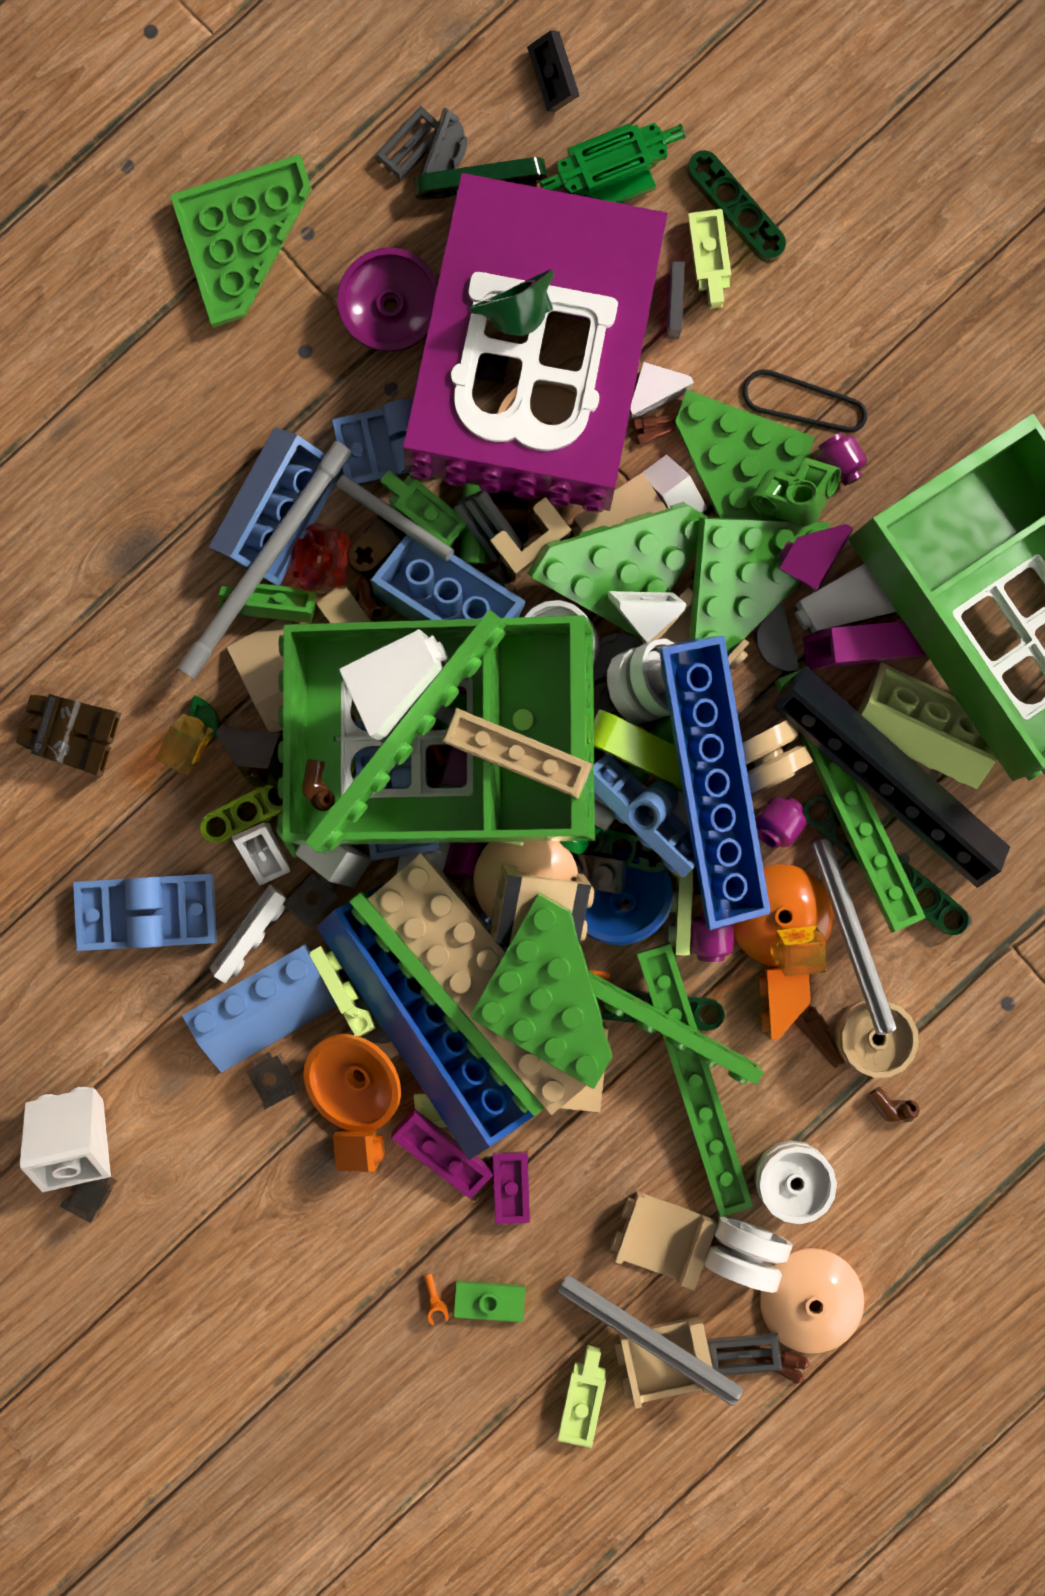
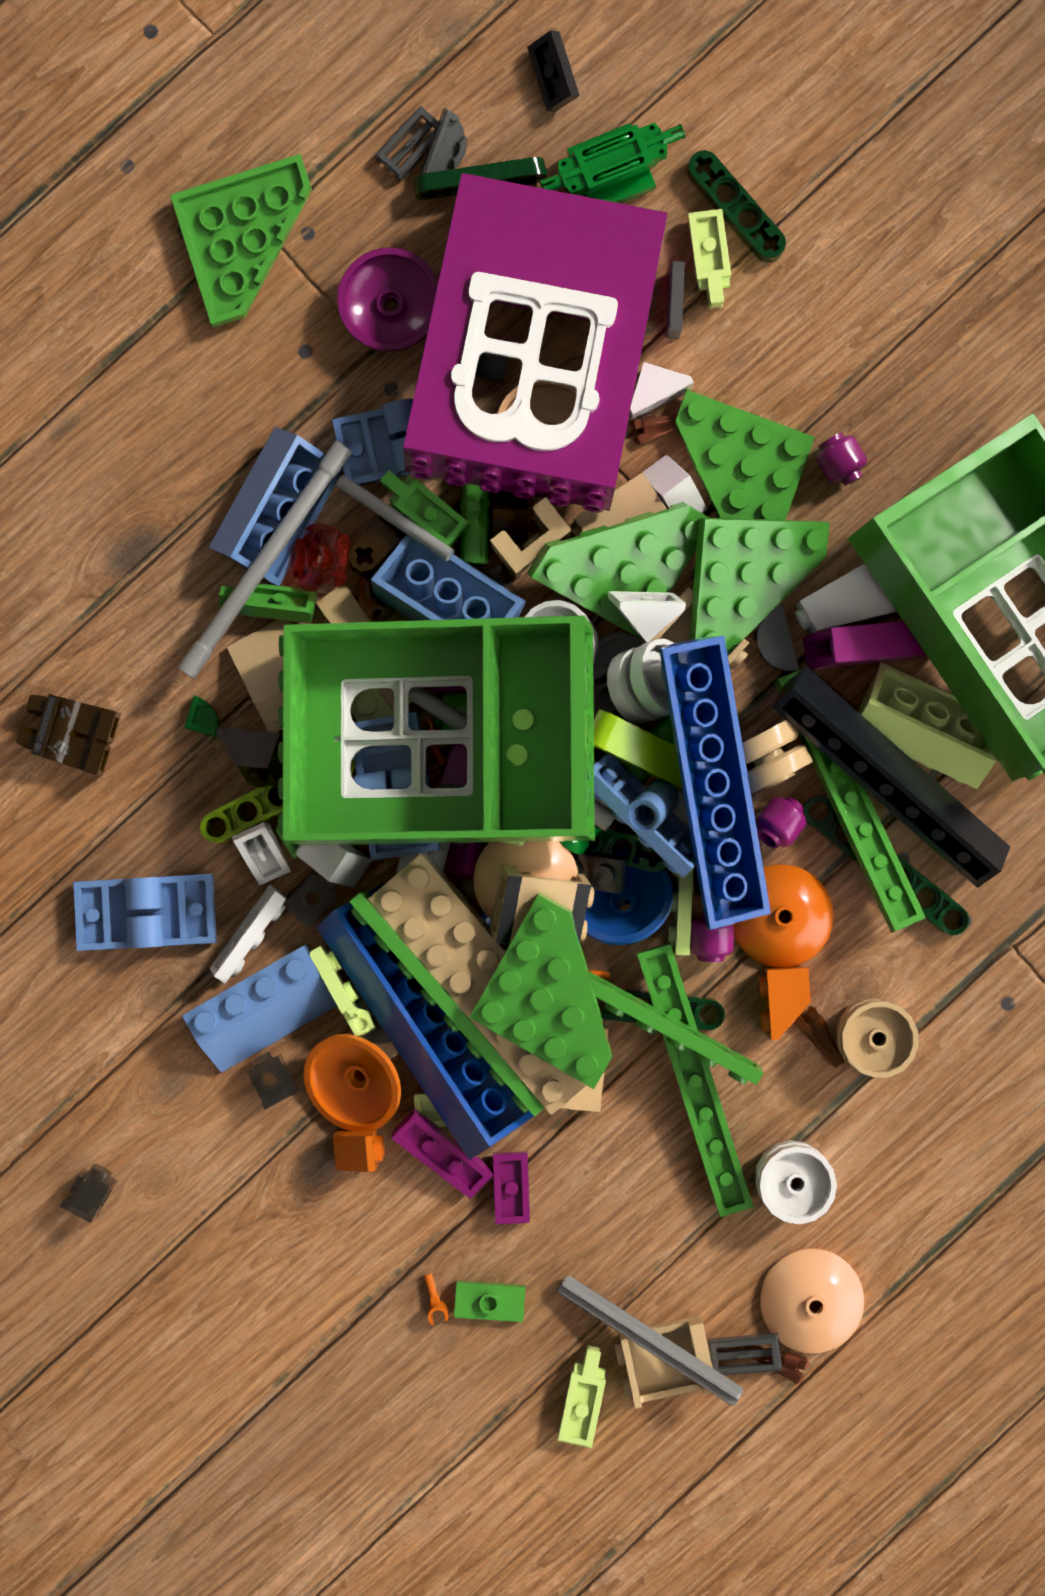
white slope [20,1087,111,1192] -> none
clear yellow brick [156,713,213,776] -> none
reddish brown arm [302,759,335,811] -> none
bright green plate [305,609,507,854] -> none
white slope [339,629,449,743] -> none
tan tile [442,708,593,799] -> none
dark grey tile [454,490,523,562] -> none
dark green hat [467,269,554,336] -> none
tan panel [610,1191,718,1290] -> none
white wheel [704,1217,793,1293] -> none
black piece [743,369,867,432] -> none
bright green piece [750,458,841,526] -> none
clear yellow brick [771,925,826,977] -> none
magenta slope [778,524,853,591] -> none
light grey axle [811,838,896,1035] -> none
reddish brown arm [867,1087,920,1123] -> none

